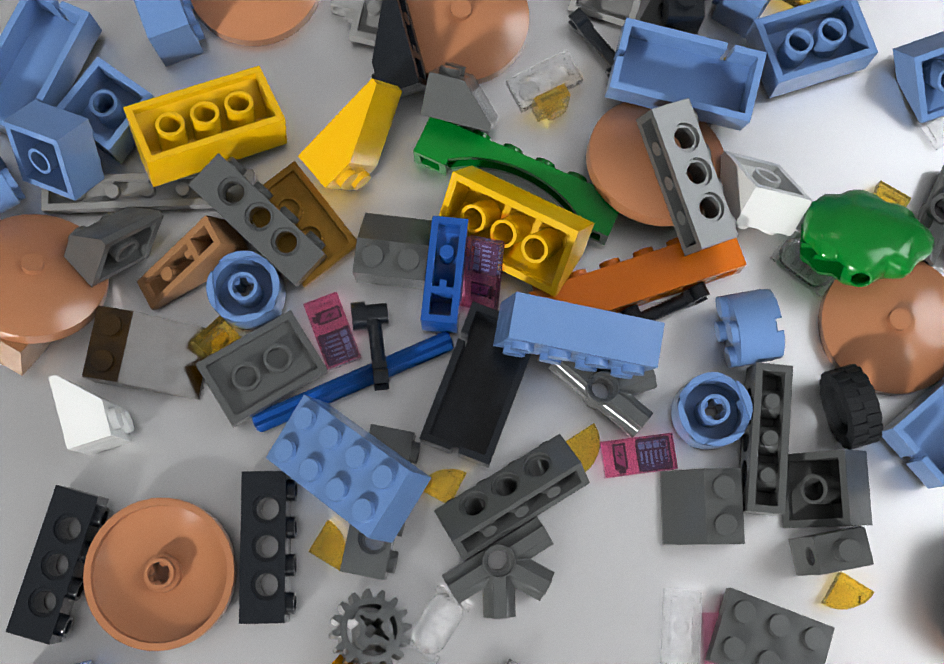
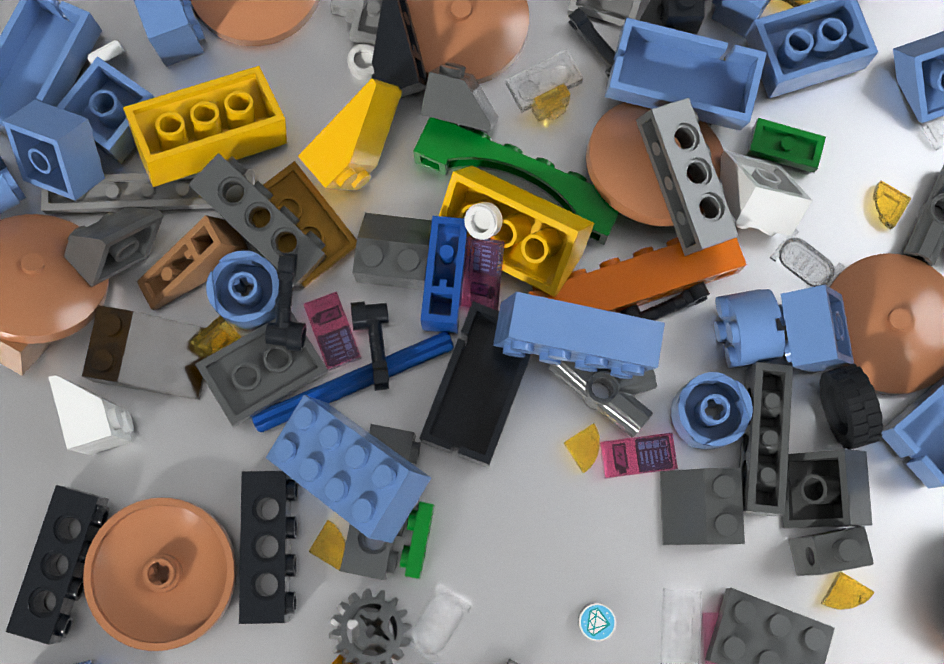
clear yellow tile [423,469,467,503] -> none
dark grey brick [434,434,590,561] -> none
dark grey piece [442,516,555,619] -> none
green piece [799,189,935,287] -> none
none -> white tile [87,40,125,64]
none -> black brick [265,253,307,352]
none -> white tile [347,43,374,80]
none -> green plate [400,501,435,579]
none -> white tile [464,202,503,240]
none -> tile [578,603,616,642]
none -> green plate [747,118,826,173]
none -> medium blue brick [779,285,854,373]

